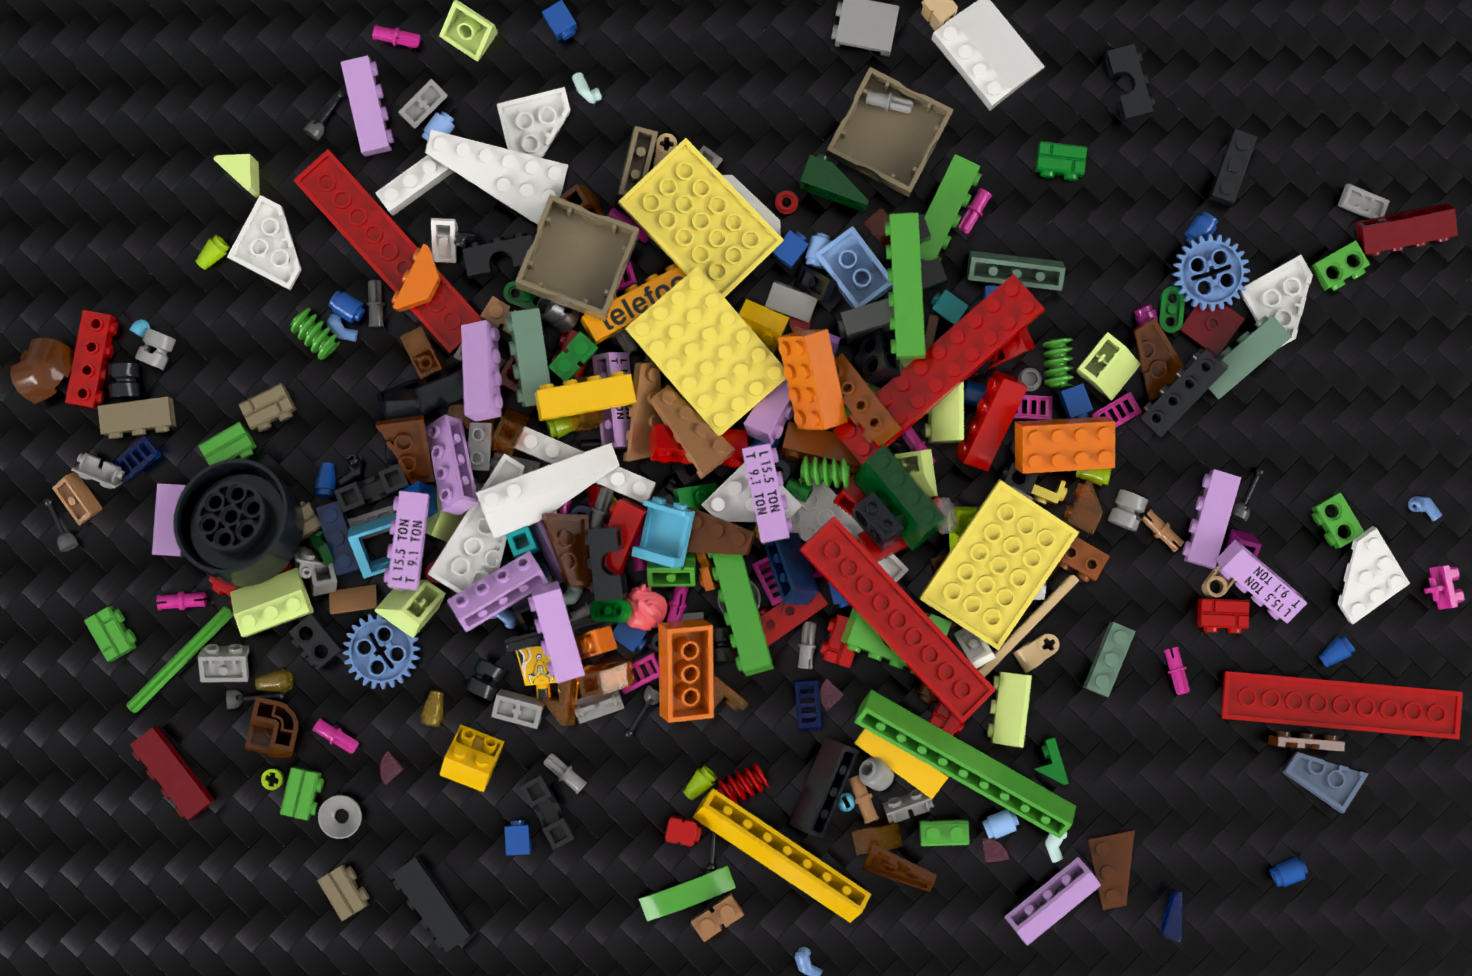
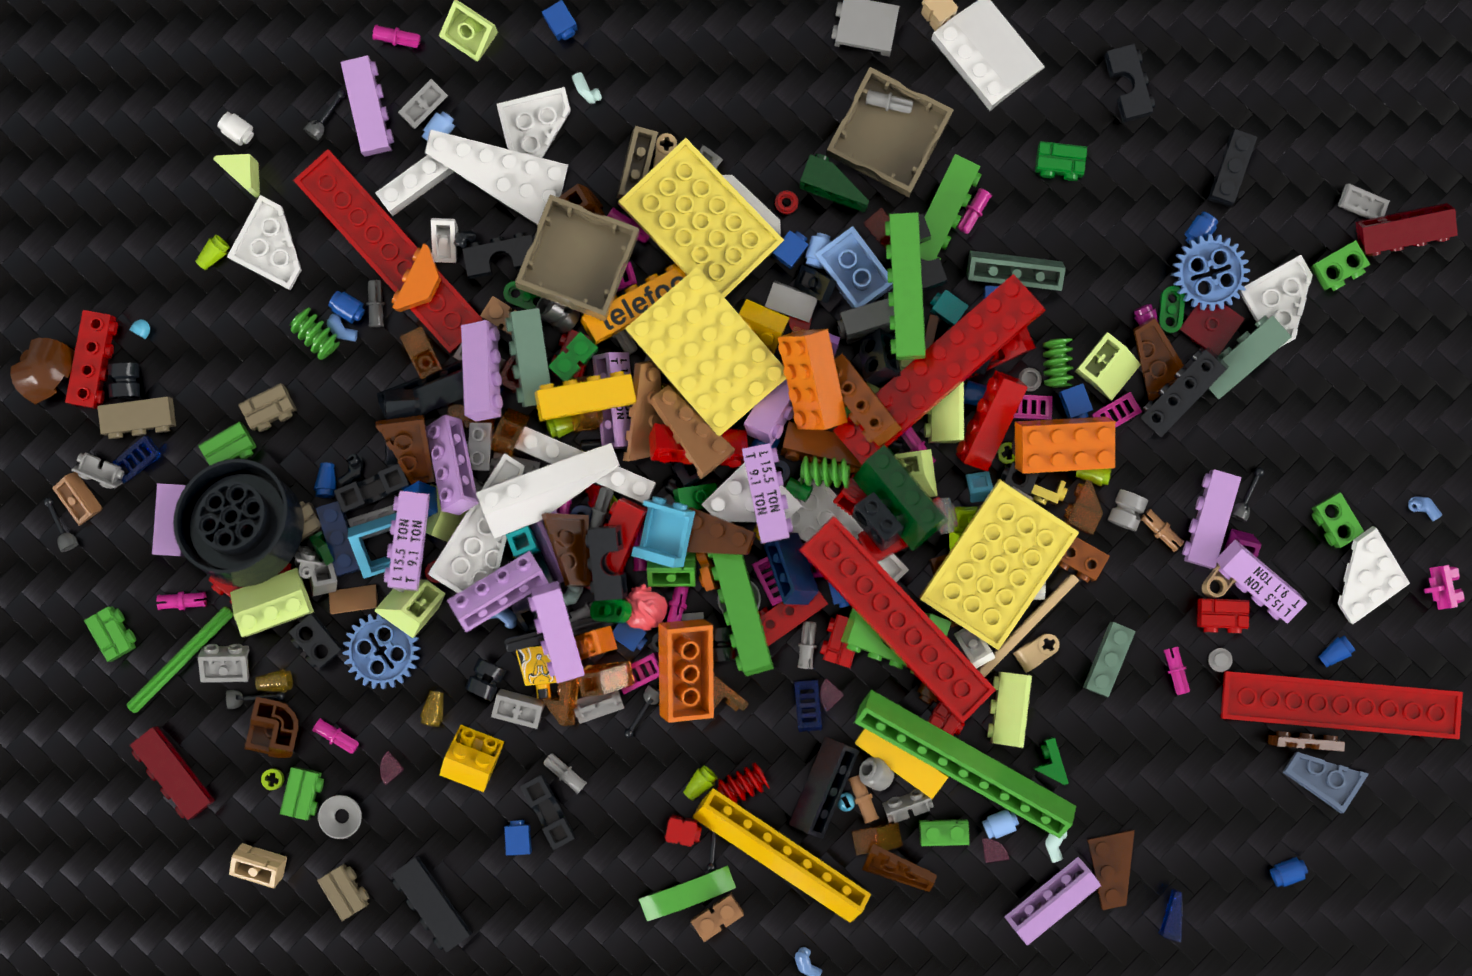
light grey wheel [135,328,176,370] -> none
none -> white brick [217,112,254,146]
none -> tan brick [229,843,287,888]
none -> medium azure slope [966,471,993,503]
none -> lime bush [997,442,1015,464]
none -> light grey plate [1208,648,1232,672]

